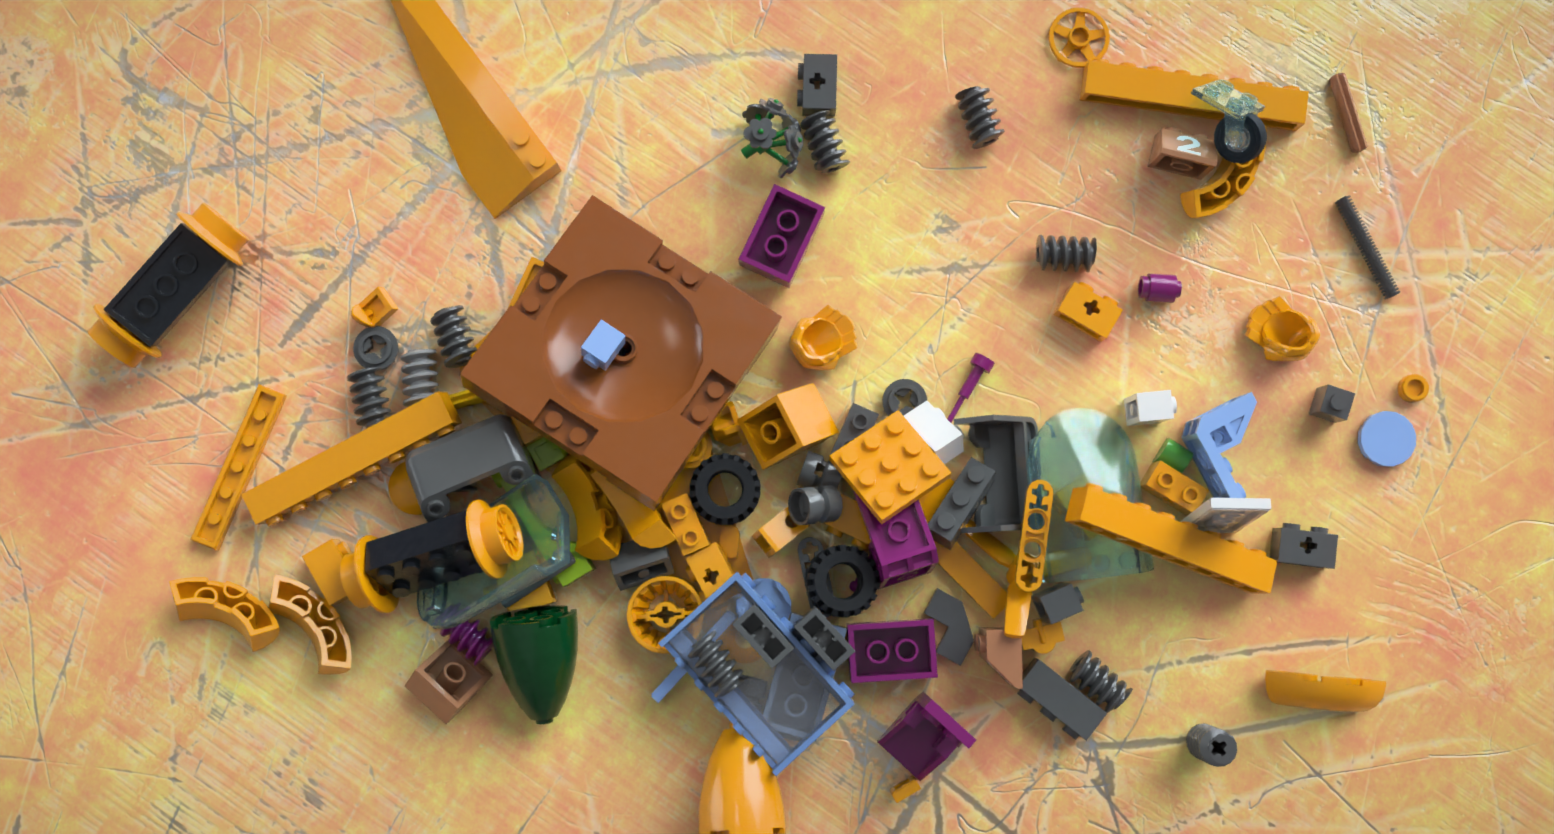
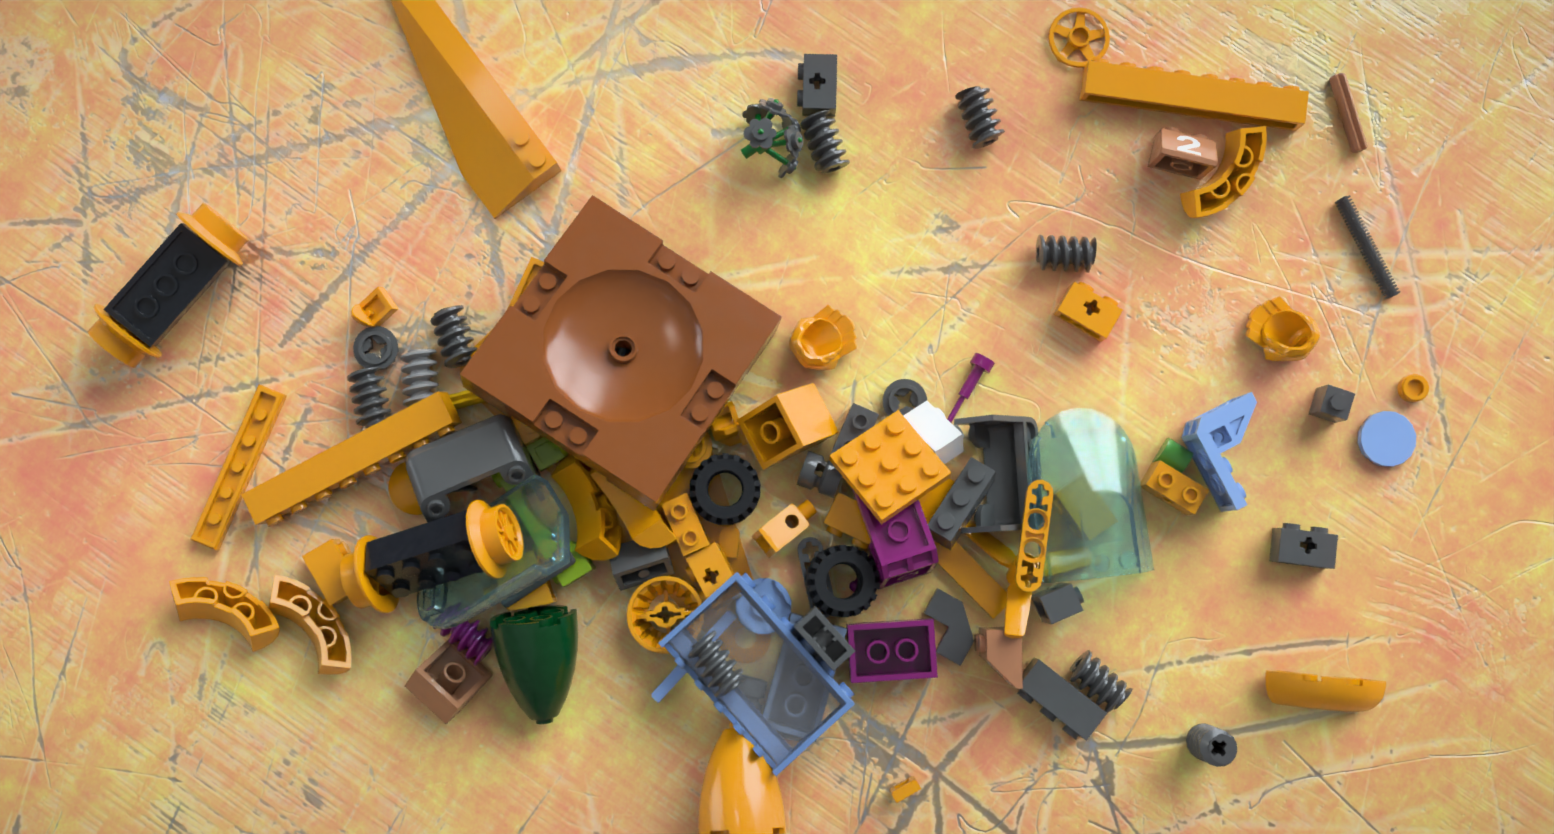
light blue brick [581,320,625,371] -> none
dark grey brick [732,603,794,668] -> none
magenta brick [738,184,825,288] -> none
dark grey wheel [788,485,843,525] -> none
magenta bracket [877,692,976,781] -> none
light orange piece [1022,618,1065,654] -> none
light orange brick [1065,483,1277,594] -> none
white brick [1124,390,1177,426] -> none
magenta brick [1138,273,1182,303] -> none
white tile [1180,498,1271,533] -> none
plate [1191,79,1267,163] -> none

